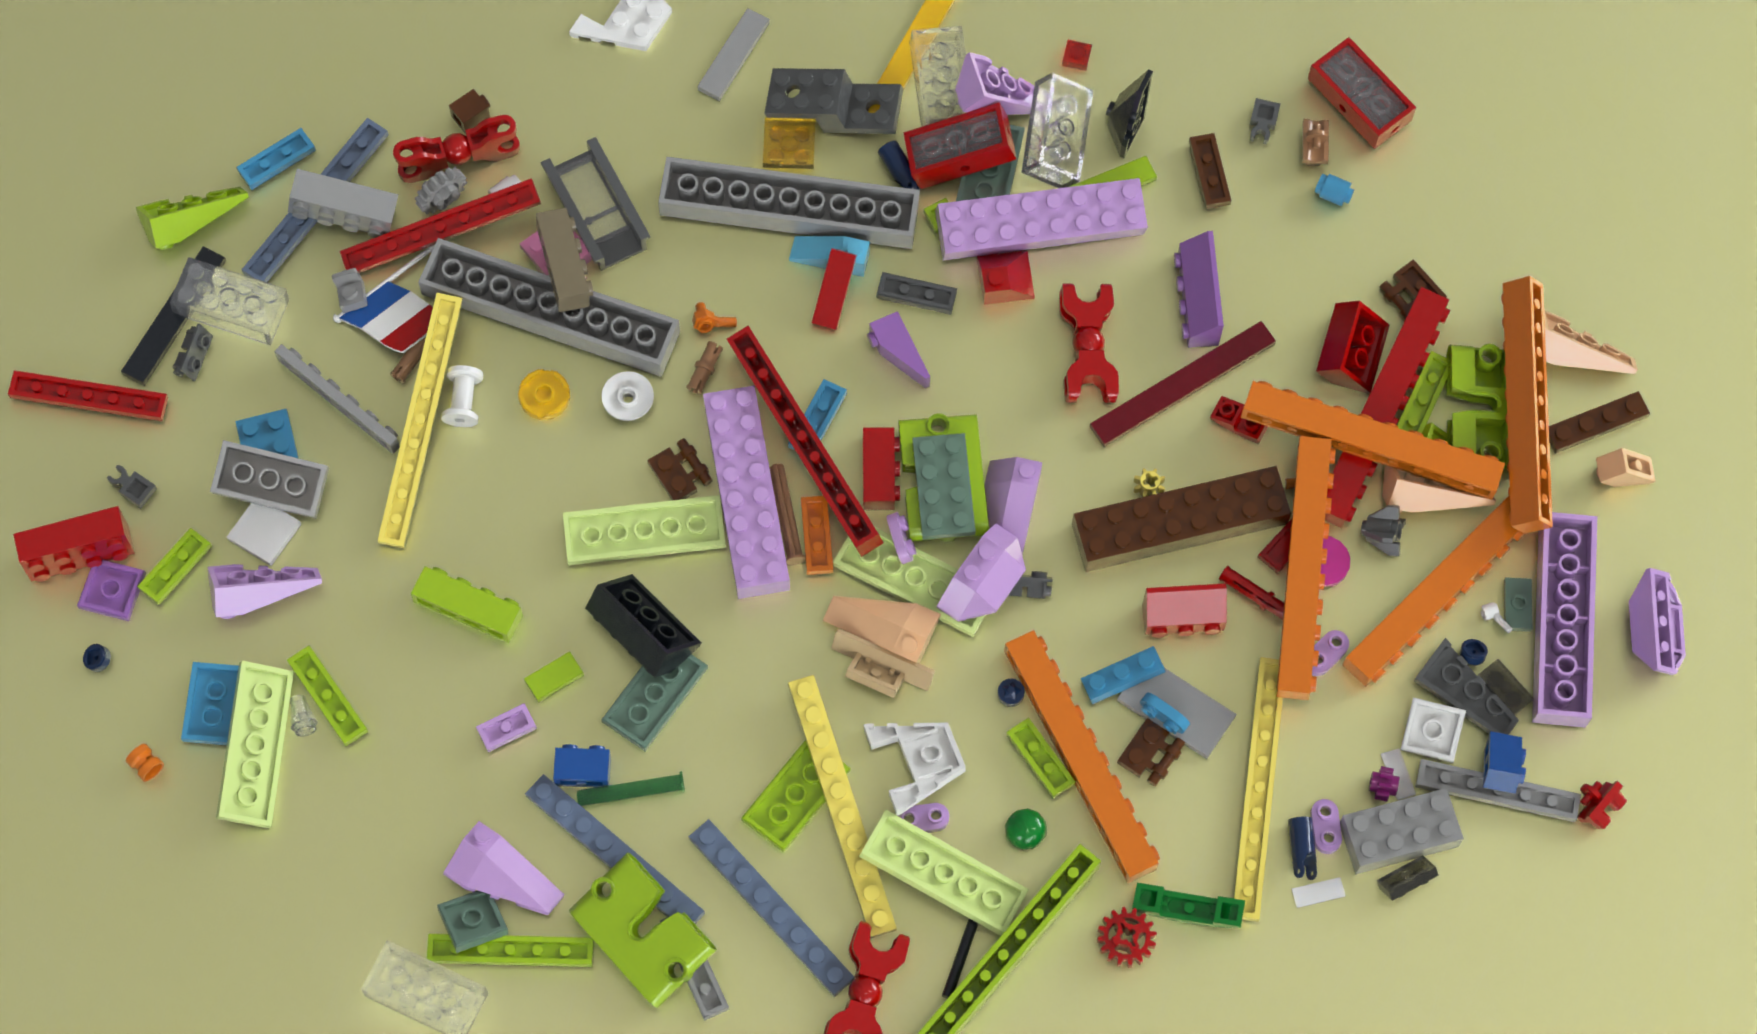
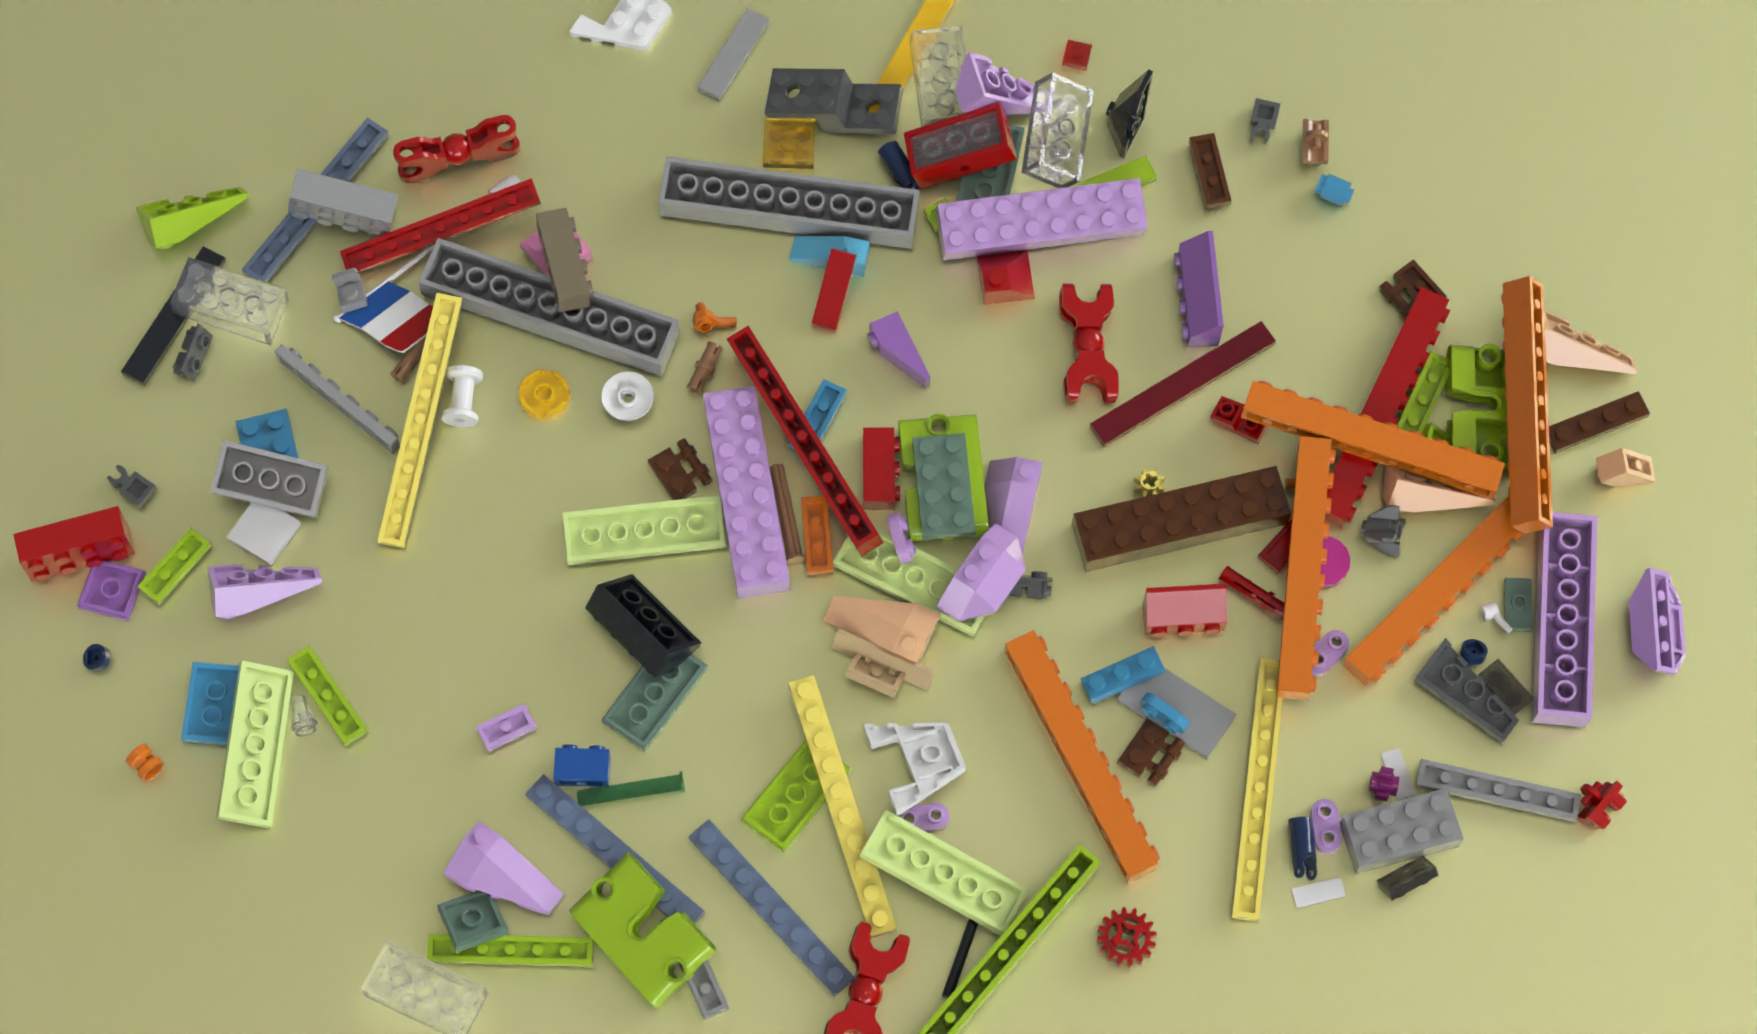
red plate [8,370,168,422] -> none
dark azure plate [236,128,316,190] -> none
lime brick [411,566,523,643] -> none
light grey gear [415,167,467,214] -> none
reddish brown brick [449,89,491,134] -> none
lime tile [524,651,584,703] -> none
piece [541,137,650,271] -> none
dark grey tile [876,272,957,315] -> none
dark blue tile [997,678,1025,707] -> none
green hair [1005,808,1047,850] -> none
lime plate [1006,717,1076,799] -> none
green slope [1132,882,1245,928] -> none
brick [1308,37,1416,149] -> none
red slope [1316,300,1390,393] -> none
white tile [1401,697,1466,763] -> none
blue brick [1483,731,1526,794] -> none

